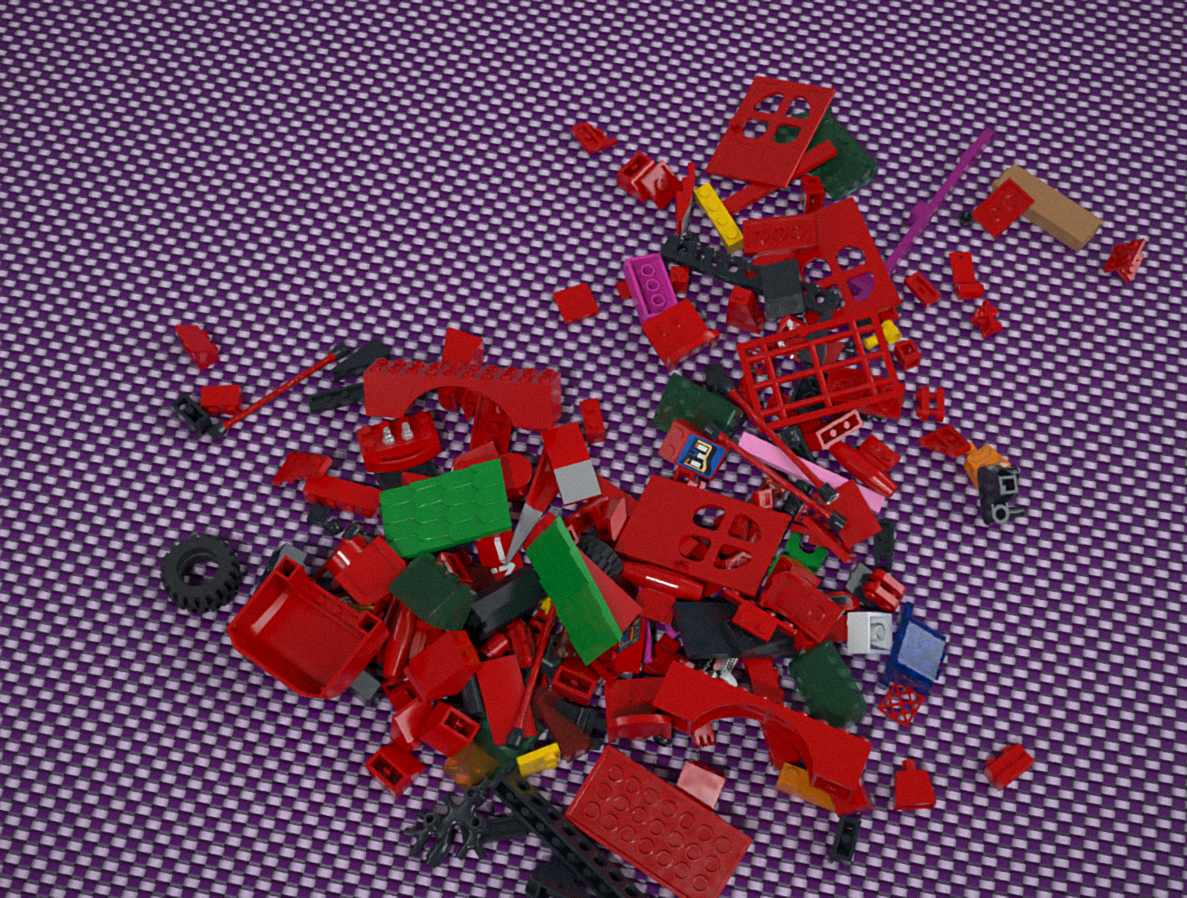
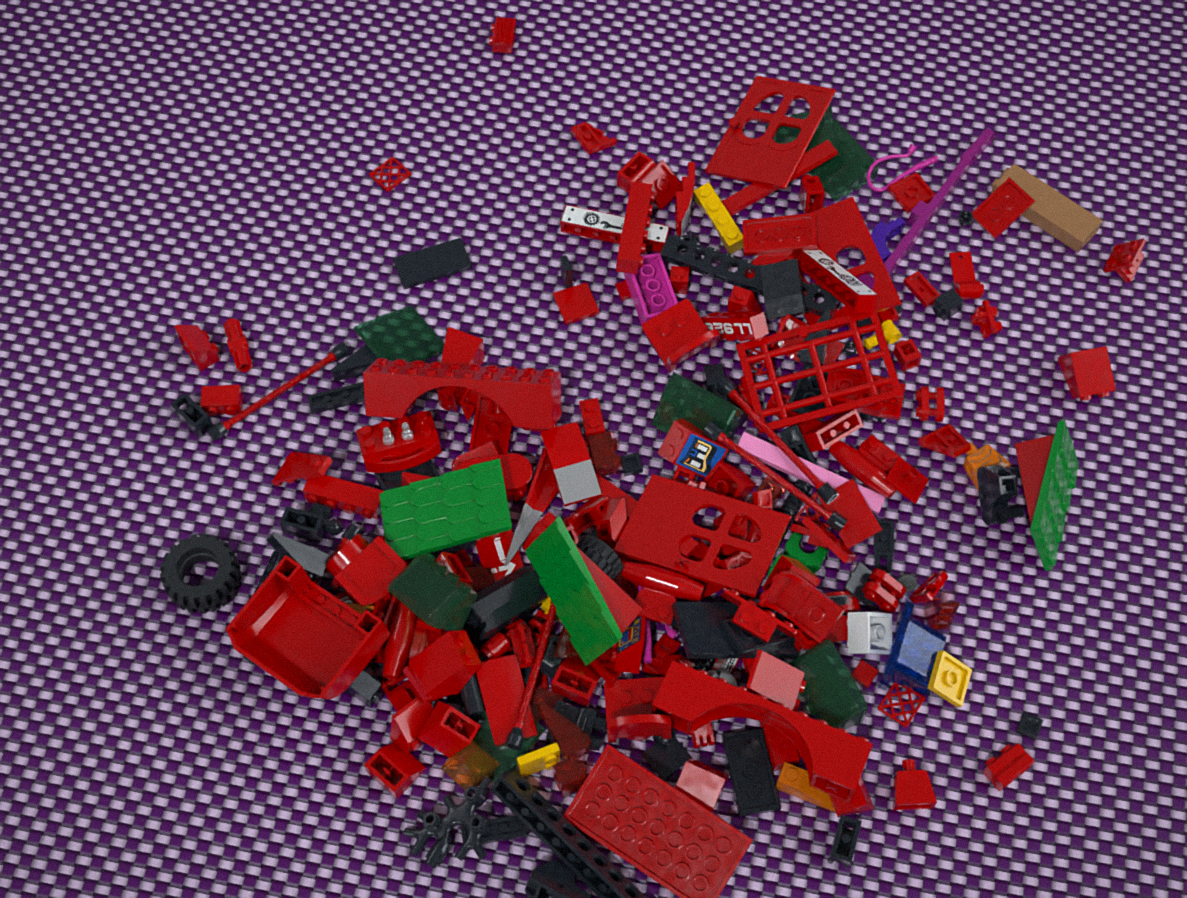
none -> red piece [223,318,253,373]
none -> black slope [266,532,330,581]
none -> black brick [279,506,326,543]
none -> clear green piece [353,305,444,362]
none -> red window [369,156,412,192]
none -> black tile [393,238,472,290]
none -> red brick [489,17,516,54]
none -> clear red brick [552,755,587,799]
none -> black tile [560,255,573,289]
none -> brick [561,205,670,253]
none -> clear red brick [588,432,622,477]
none -> red brick [616,182,655,274]
none -> black tile [619,453,643,477]
none -> black piece [642,736,692,781]
none -> red brick [701,311,769,342]
none -> red slope [703,460,756,514]
none -> black tile [721,728,781,817]
none -> slope [746,649,807,712]
none -> red brick [798,250,878,313]
none -> red tile [850,660,879,689]
none -> dark pink piece [867,144,938,192]
none -> dark purple arch [871,217,905,263]
none -> red piece [884,456,929,504]
none -> red tile [887,172,935,214]
none -> dark grey plate [897,572,917,592]
none -> red wing [908,570,949,604]
none -> clear red slope [924,598,959,631]
none -> yellow plate [928,650,972,707]
none -> black brick [932,288,964,321]
none -> green piece [1015,420,1079,571]
none -> black tile [1016,712,1043,741]
none -> red slope [1057,346,1116,401]

